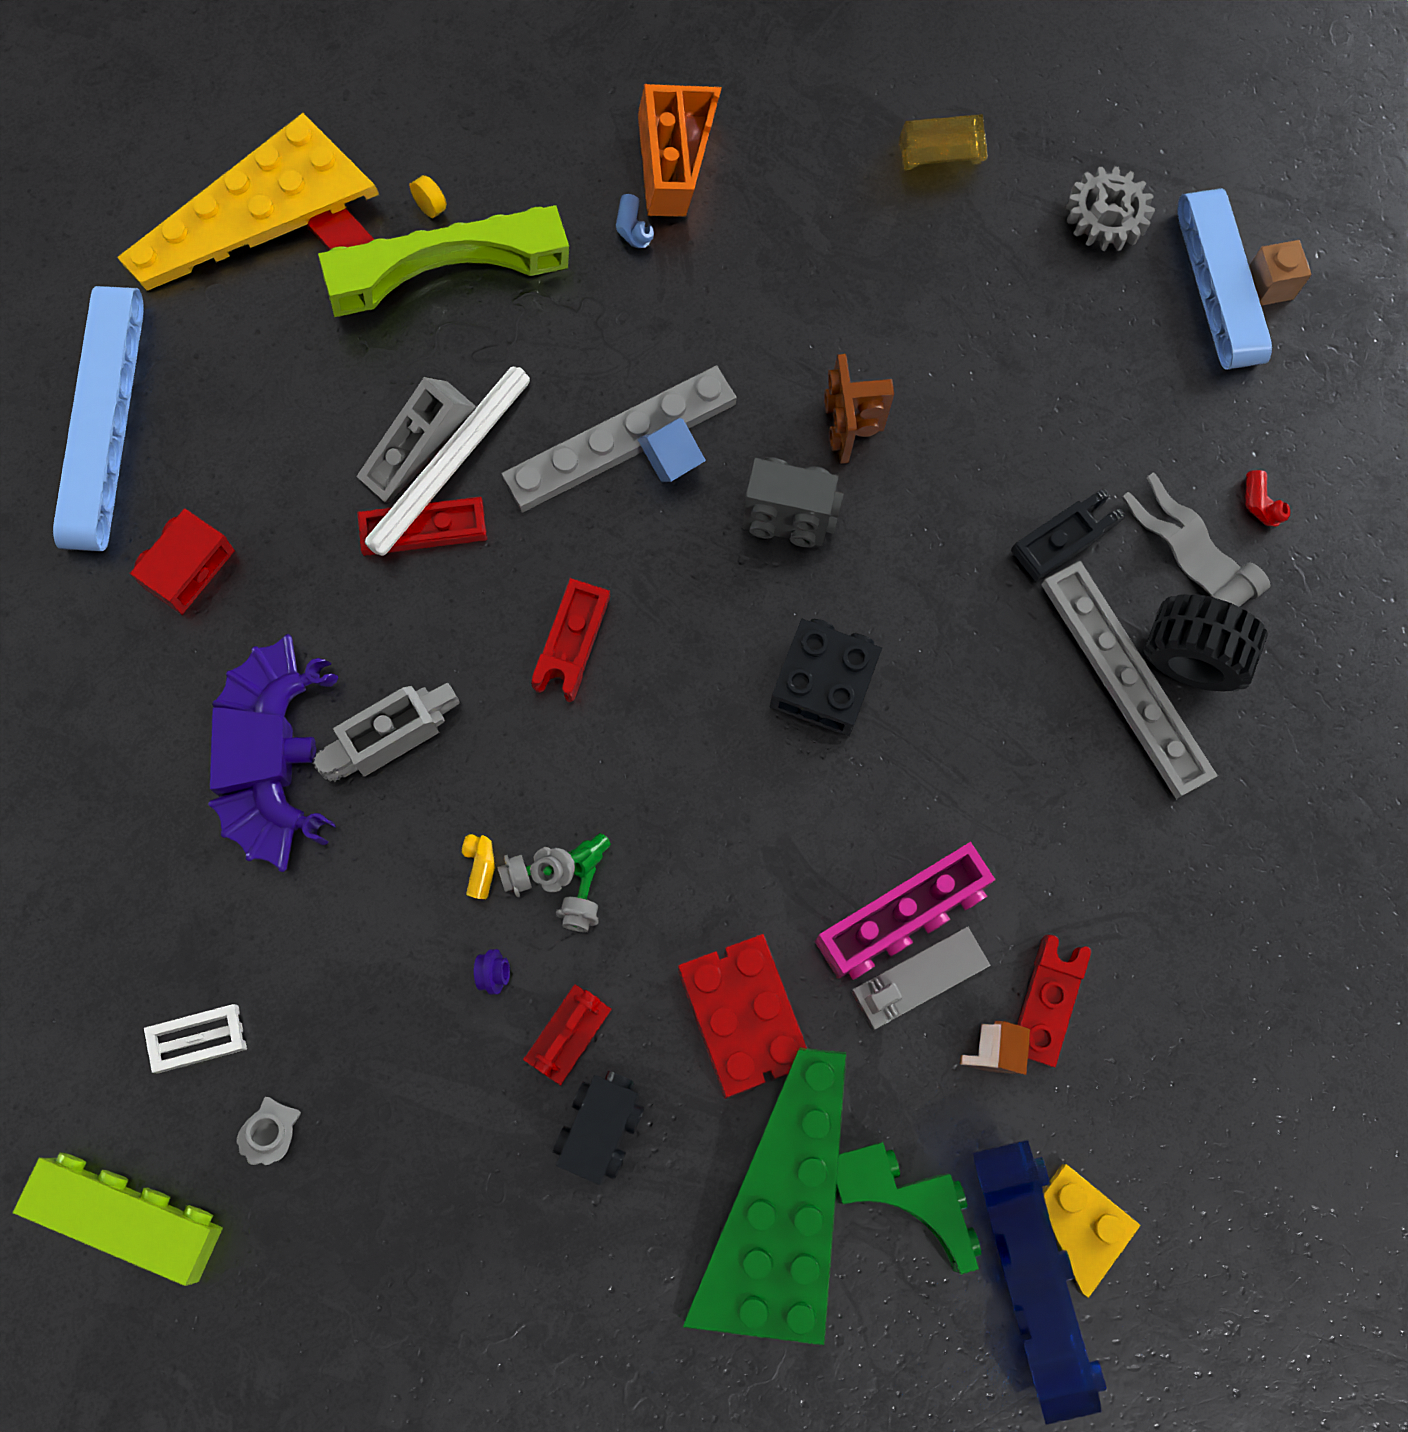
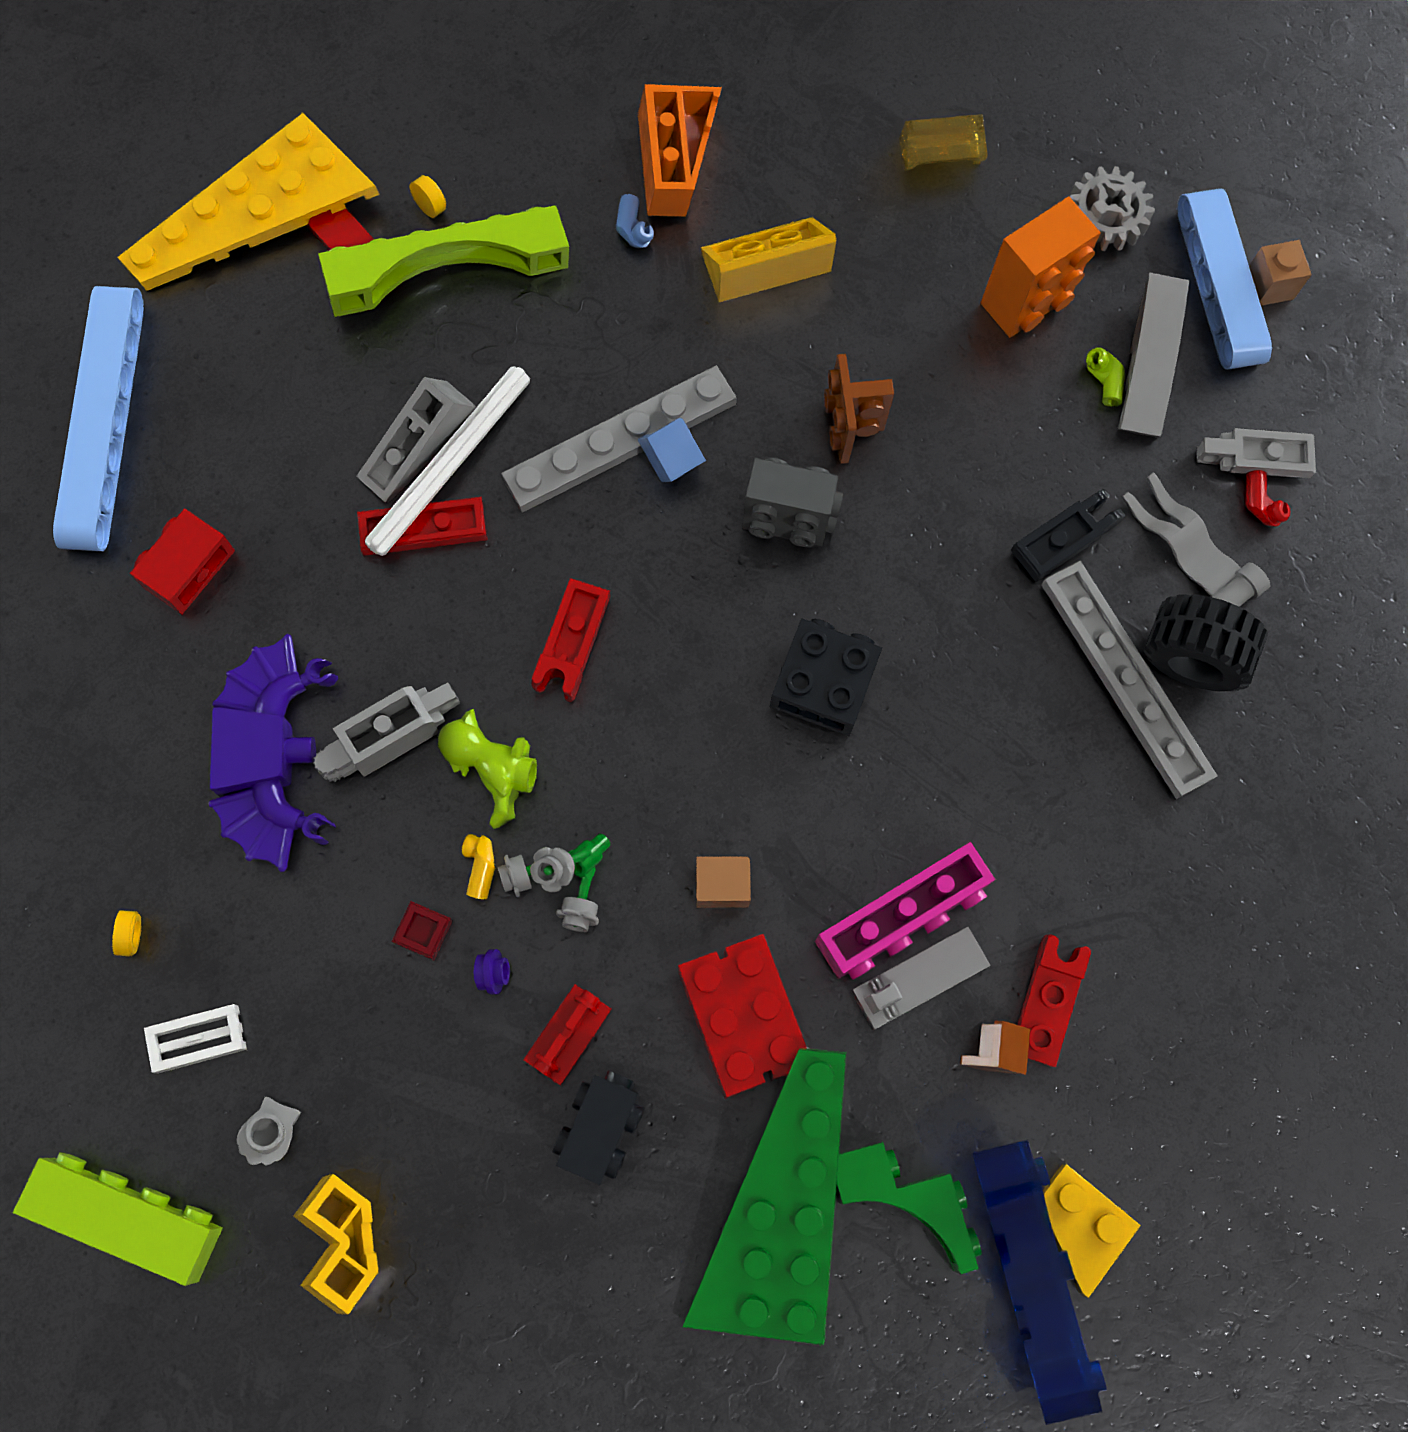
none -> yellow tile [112,910,141,957]
none -> yellow brick [293,1174,378,1315]
none -> dark red tile [391,901,453,961]
none -> lime animal [438,709,537,829]
none -> medium nougat panel [696,856,751,908]
none -> yellow slope [701,217,836,302]
none -> orange brick [980,196,1101,338]
none -> lime arm [1086,347,1125,407]
none -> light grey slope [1118,273,1189,438]
none -> light grey hinge [1196,428,1316,478]

